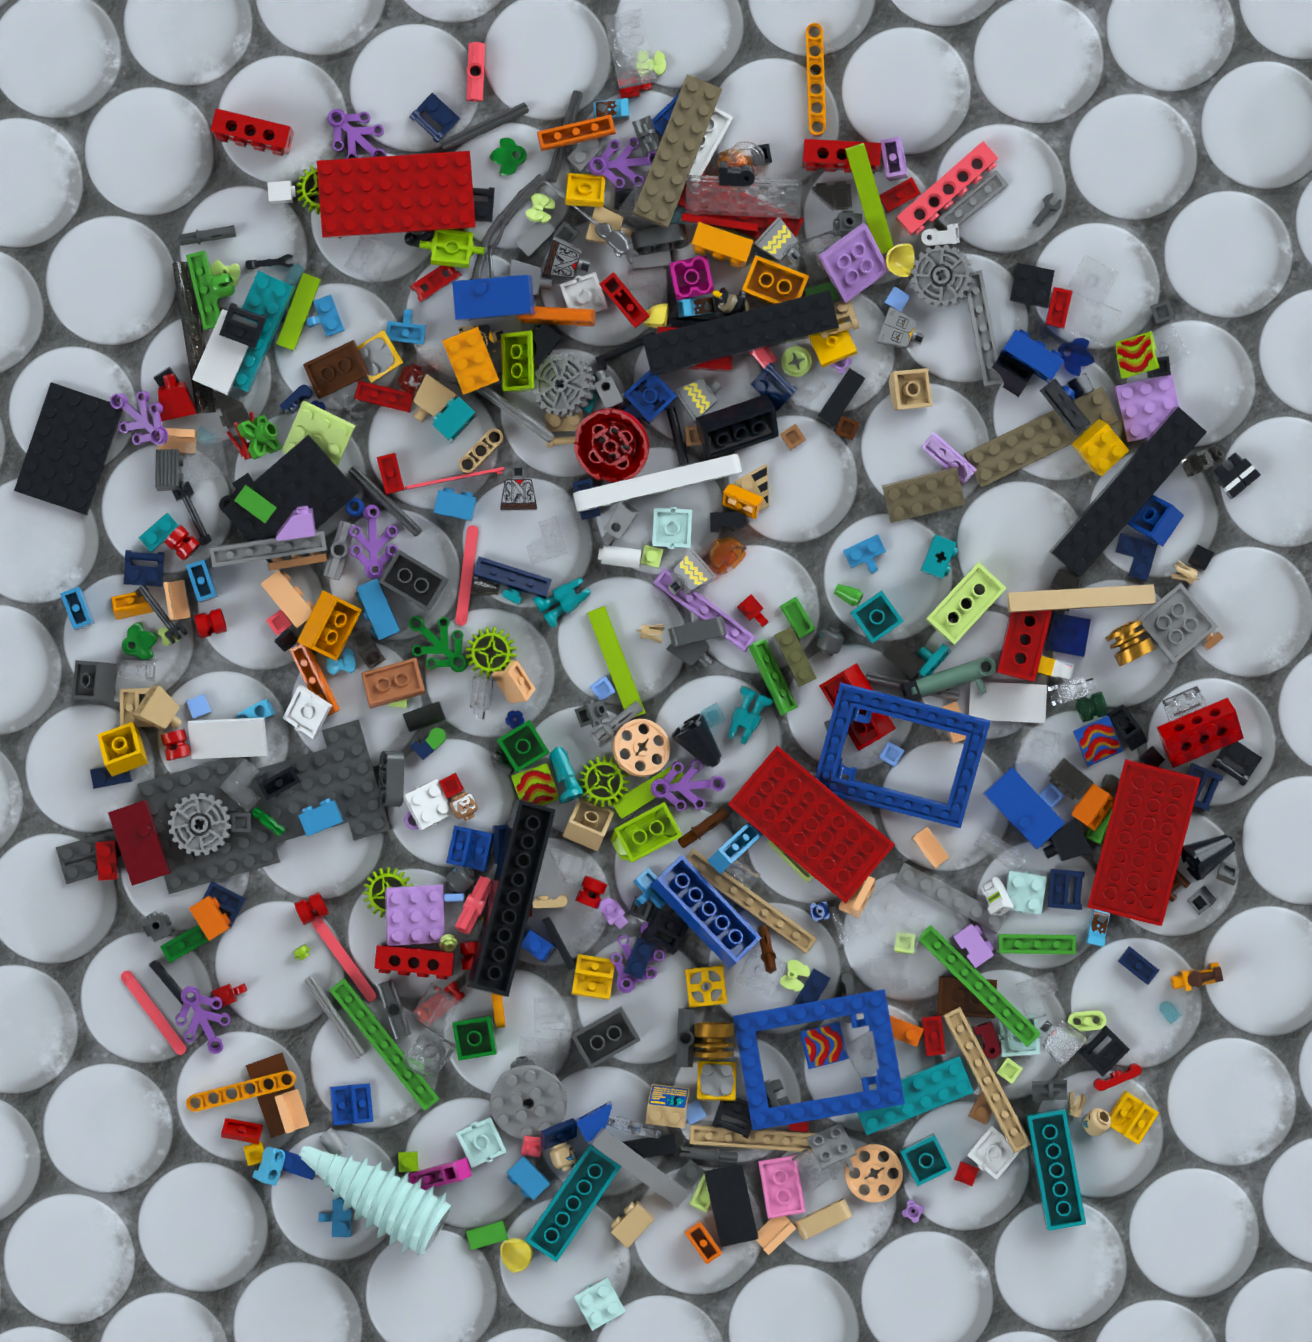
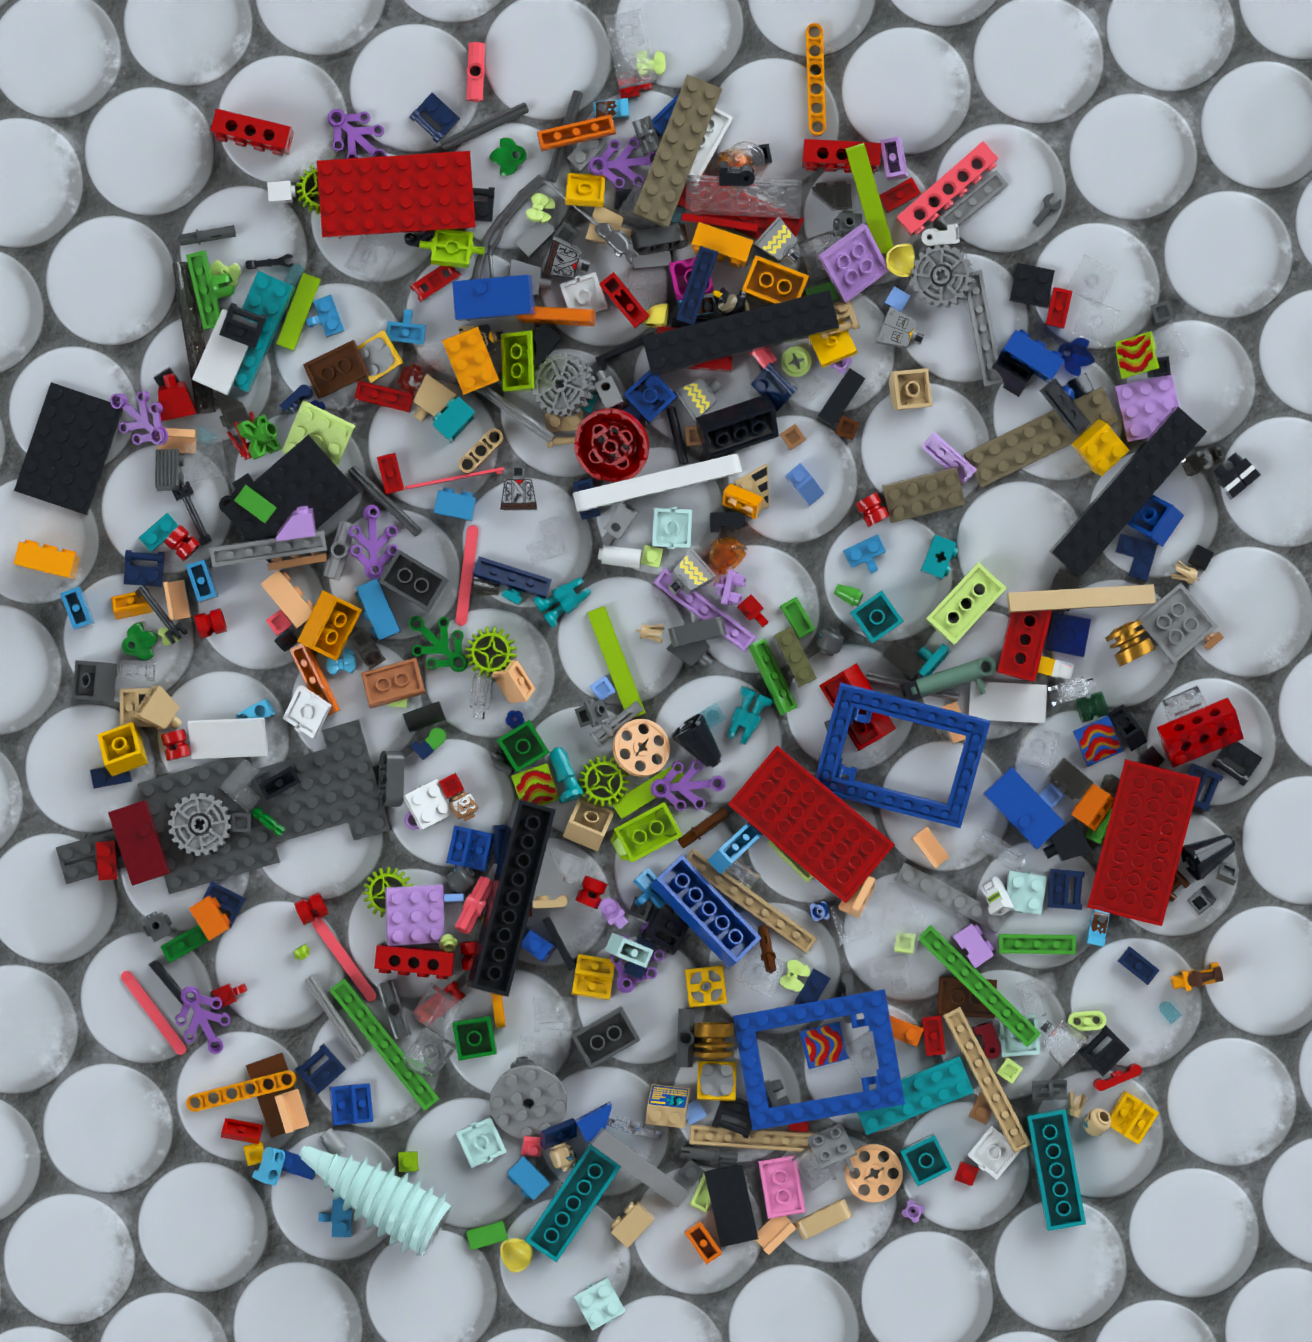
light blue tile [186,694,211,719] -> none
dark azure brick [298,799,344,837] -> none
blue plate [345,497,364,517] -> none
dark pink slope [408,1157,472,1190] -> none
black tile [621,1133,677,1158] -> none
light blue tile [878,741,905,767] -> none
none -> light orange brick [13,539,81,580]
none -> dark blue plate [295,1043,347,1095]
none -> light aqua slope [605,932,654,968]
none -> dark blue plate [676,246,718,325]
none -> lavender hips [713,570,747,606]
none -> medium blue slope [785,463,824,506]
none -> red wheel [855,492,889,528]

